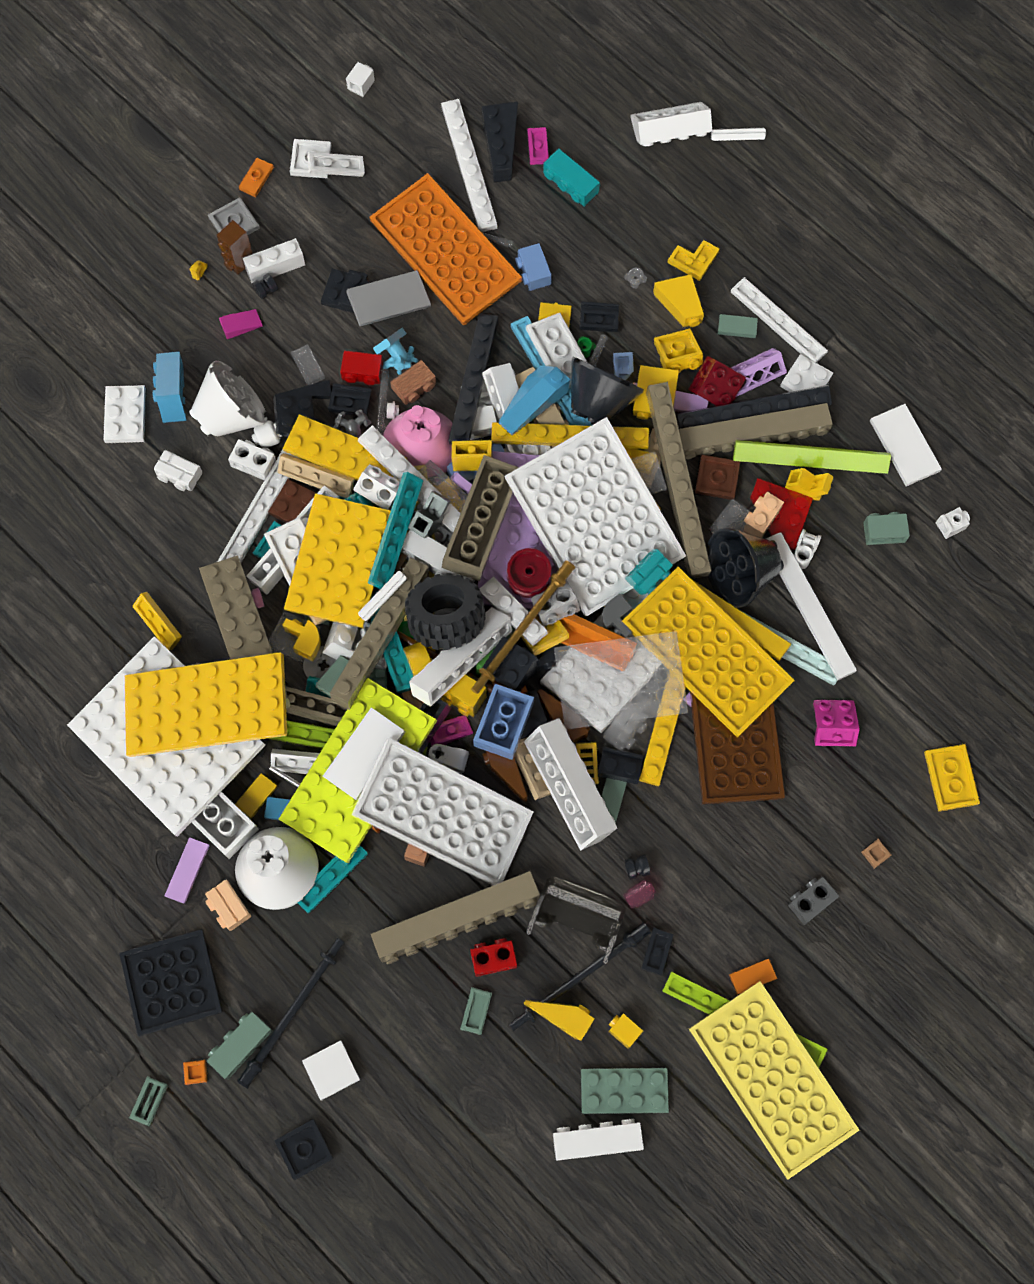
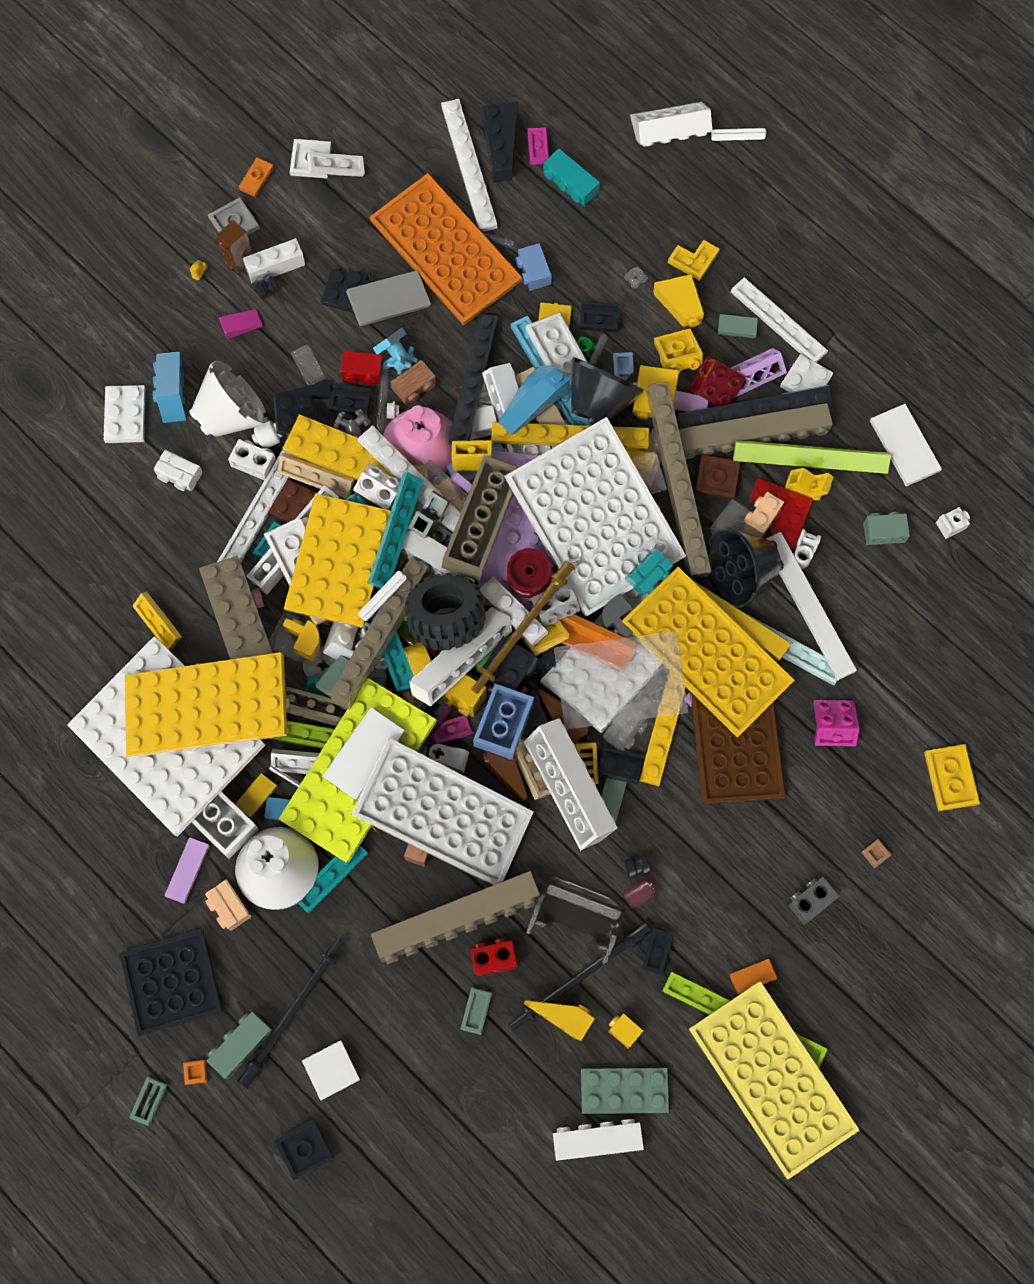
white brick [346,62,375,97] -> none

